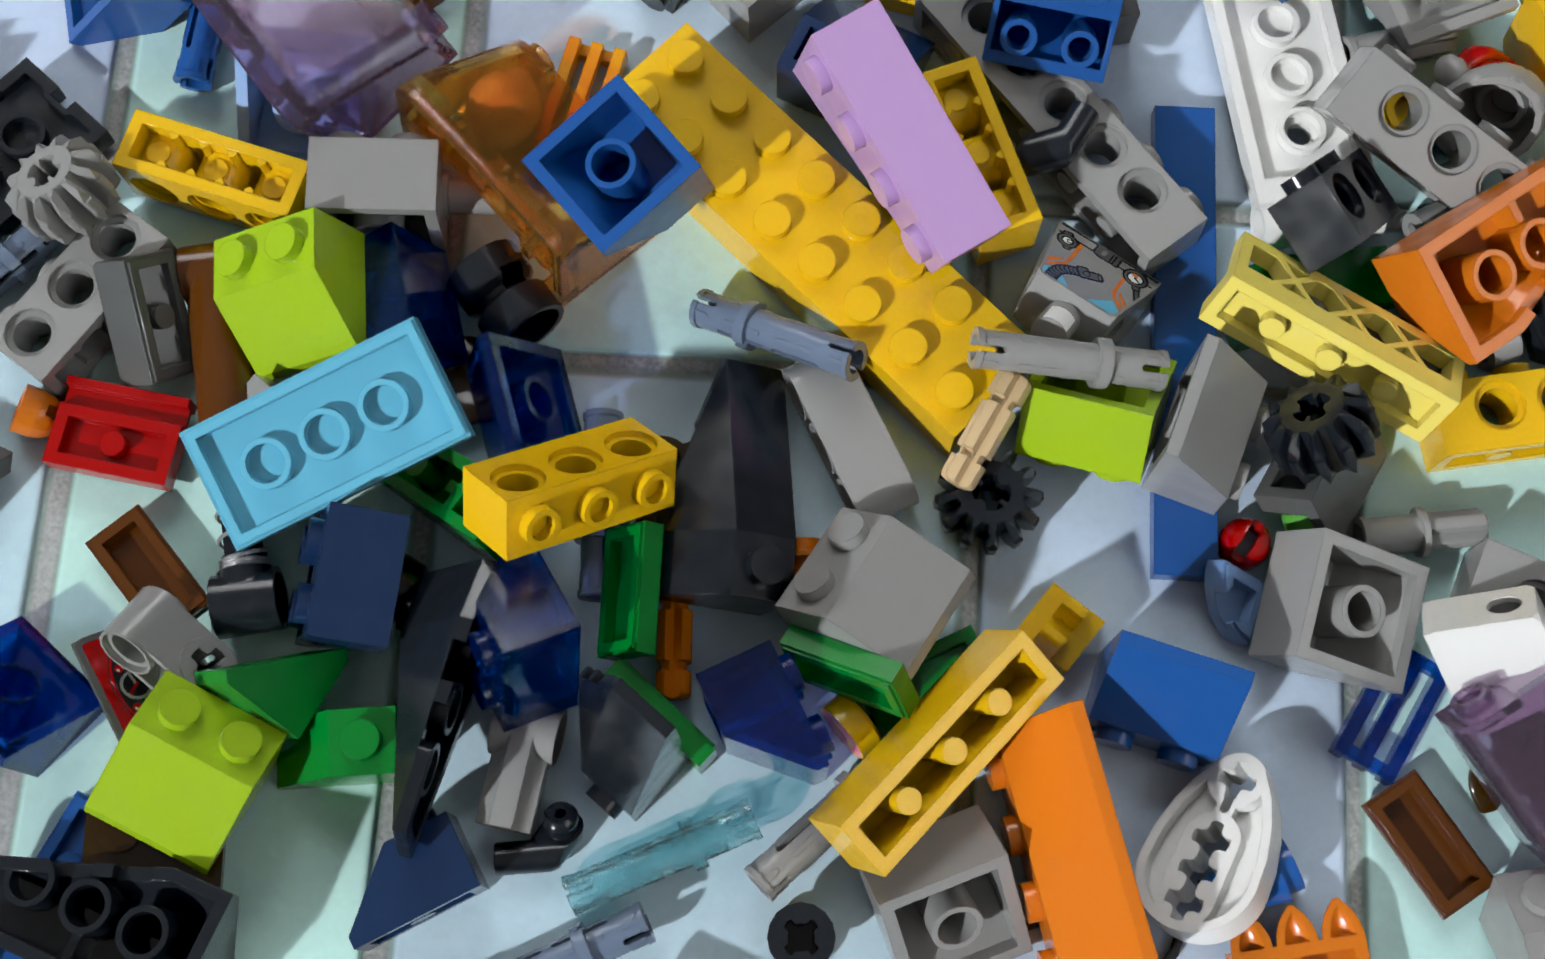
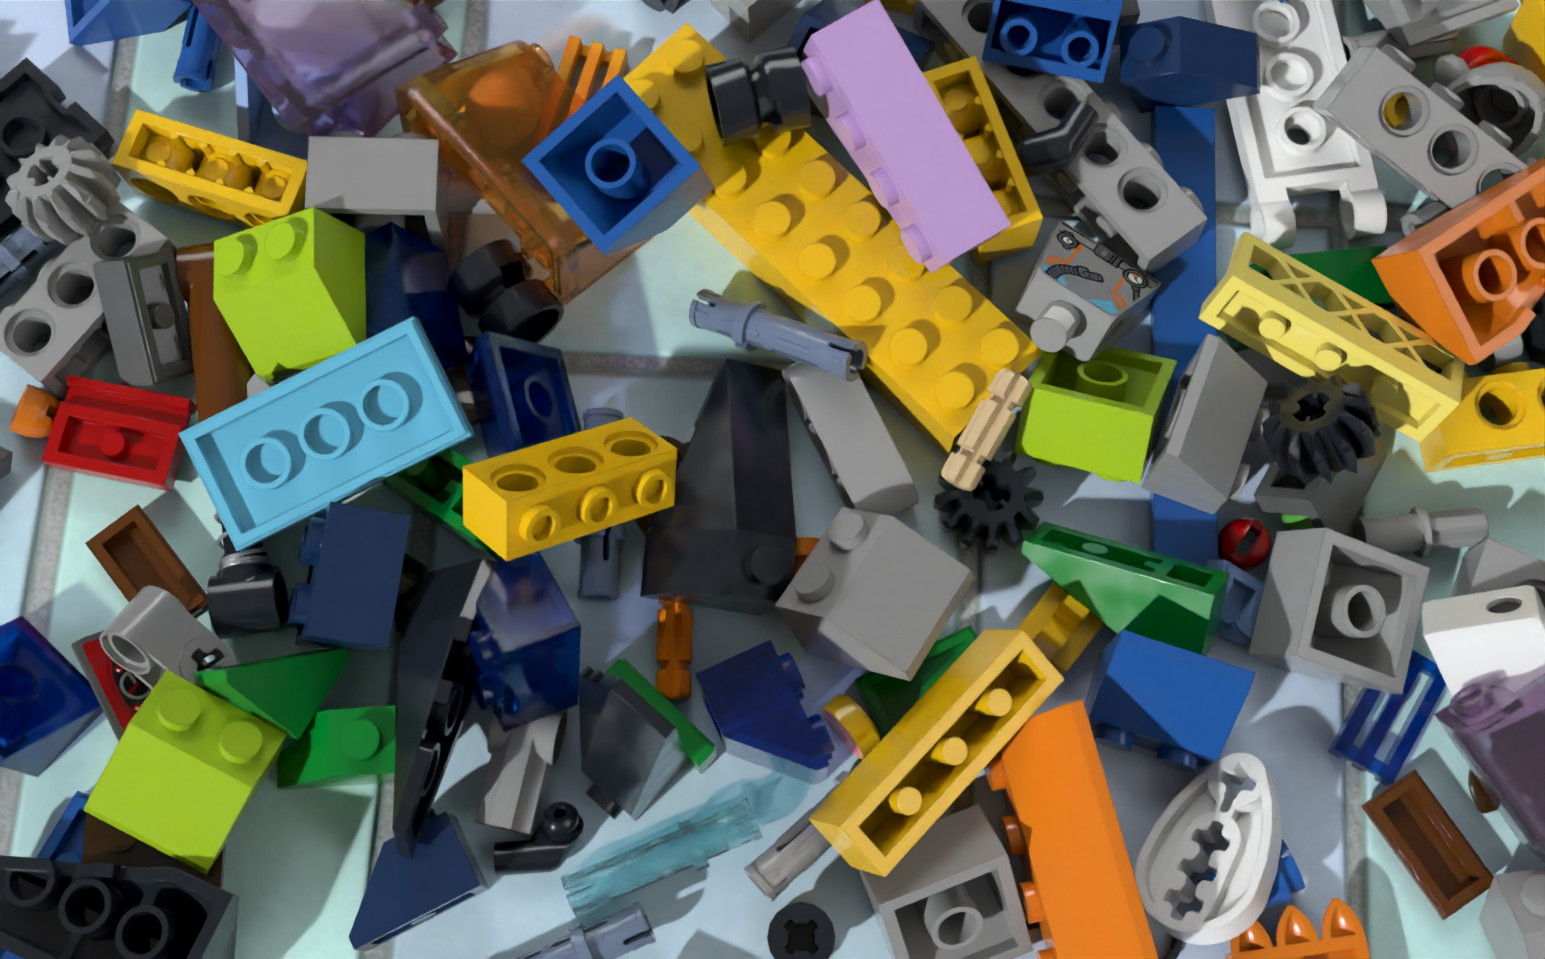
green tile [597,520,664,661] -> none
green tile [779,624,920,719] -> none
light grey pin [968,326,1170,392] -> none
black brick [1267,148,1401,274] -> none
none -> black wheel [704,45,811,147]
none -> green slope [1021,521,1230,656]
none -> dark blue slope [1120,16,1260,113]

